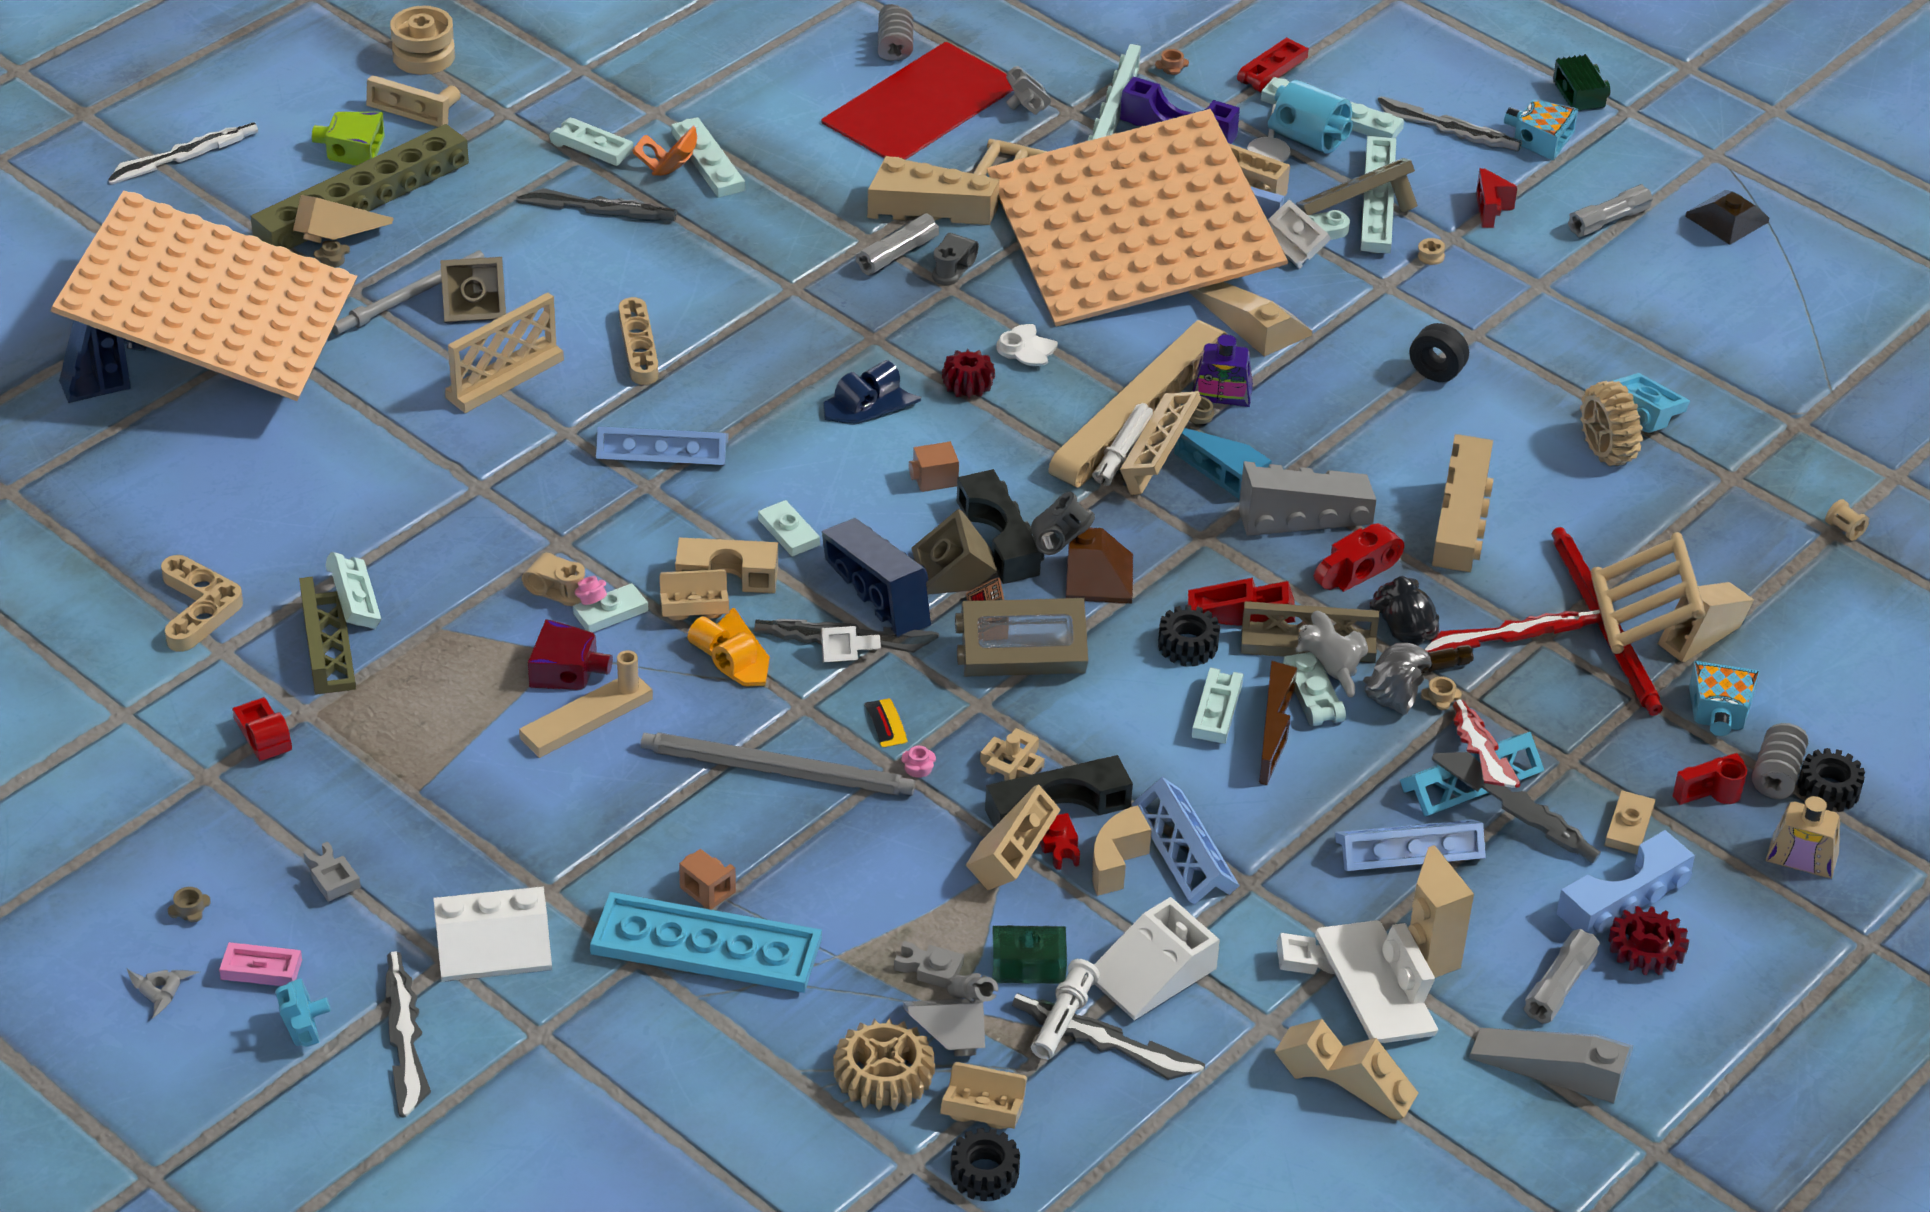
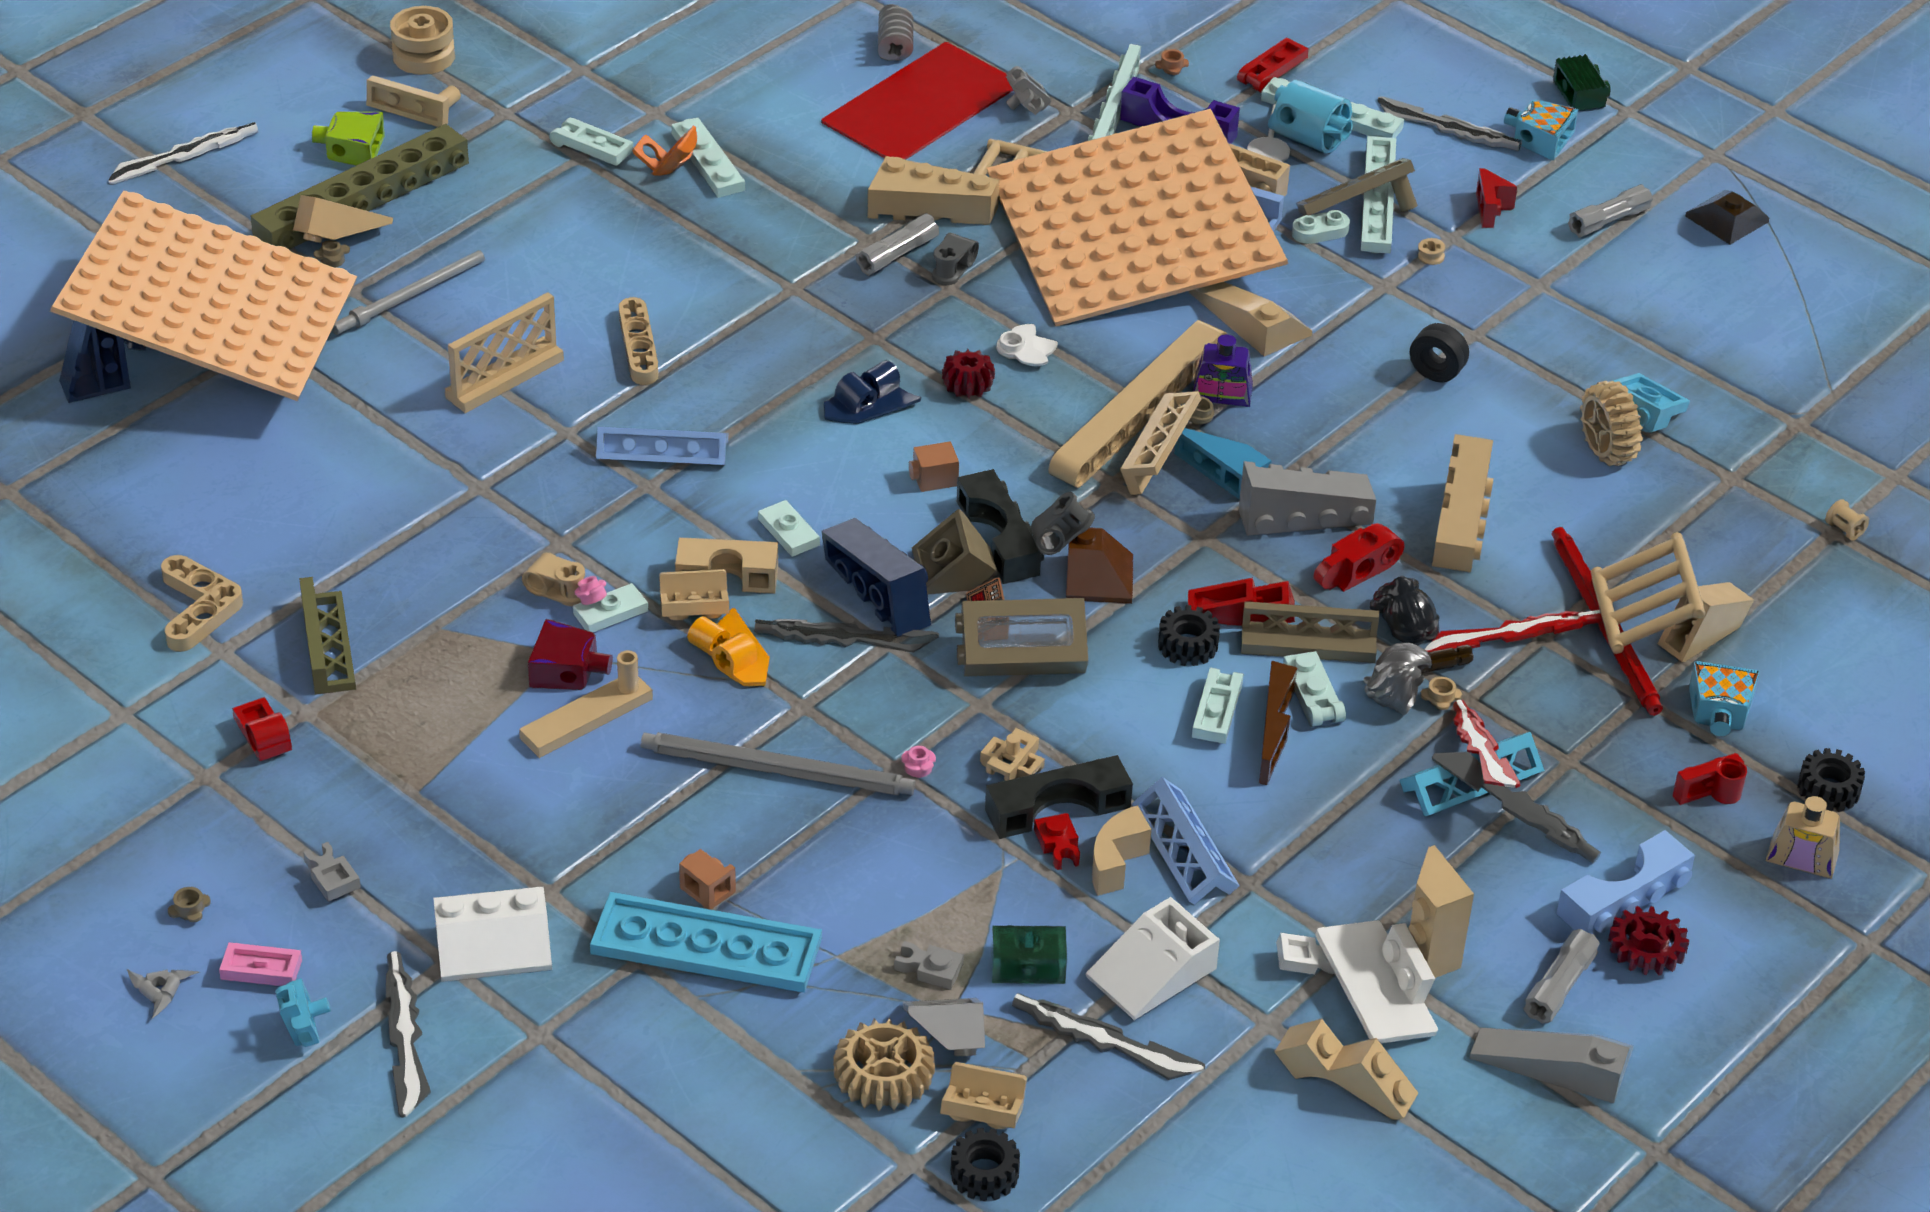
light aqua plate [326,552,382,629] -> none
dark tan slope [440,257,506,322] -> none
dark grey sword [516,188,677,221] -> none
white plate [821,626,881,663] -> none
sticker [865,698,908,747] -> none
light grey pin [947,973,999,1003] -> none
tan slope [966,784,1061,890] -> none
white pin [1031,959,1100,1060] -> none
white axle [1092,403,1153,486] -> none
white plate [1268,199,1331,269] -> none
light grey animal [1295,611,1368,698] -> none
light blue fence [1335,819,1486,871] -> none
tan plate [1604,790,1656,855] -> none
light grey piece [1752,723,1809,799] -> none

